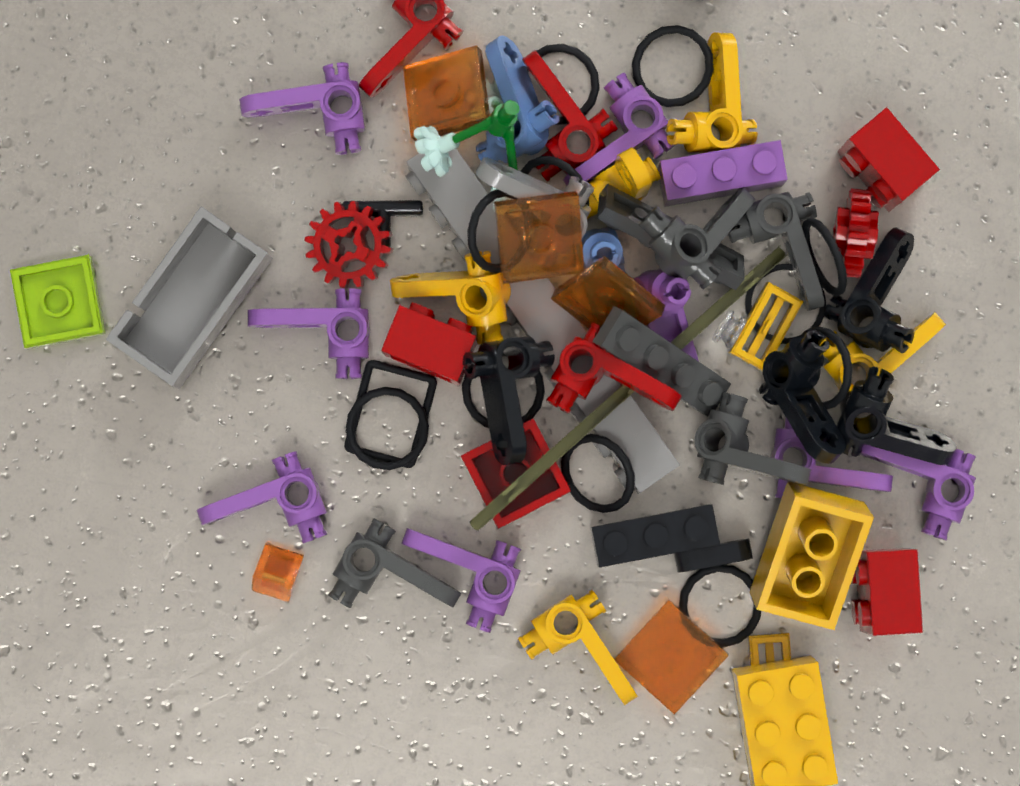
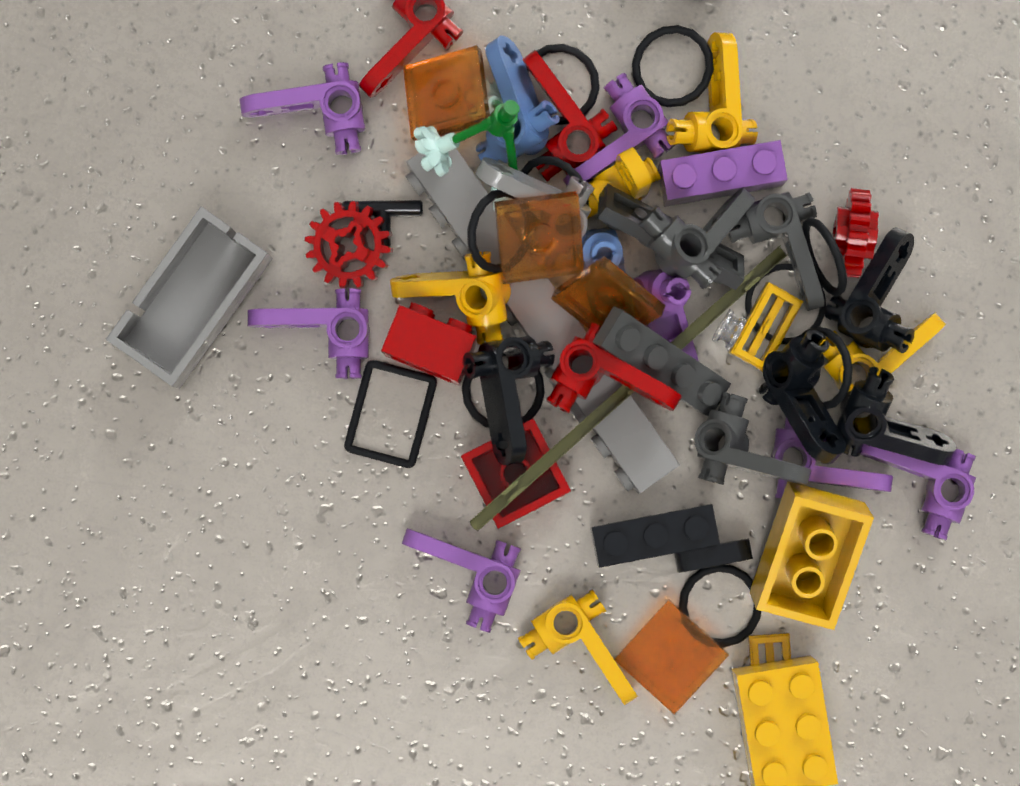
lime tile [10,254,106,349] -> none
medium lavender piece [196,451,327,544] -> none
clear orange slope [251,543,304,602] -> none
dark grey piece [328,518,462,608] -> none
black piece [345,387,429,470] -> none
black piece [561,434,635,513] -> none
red brick [837,107,940,212] -> none
red brick [851,548,923,636] -> none

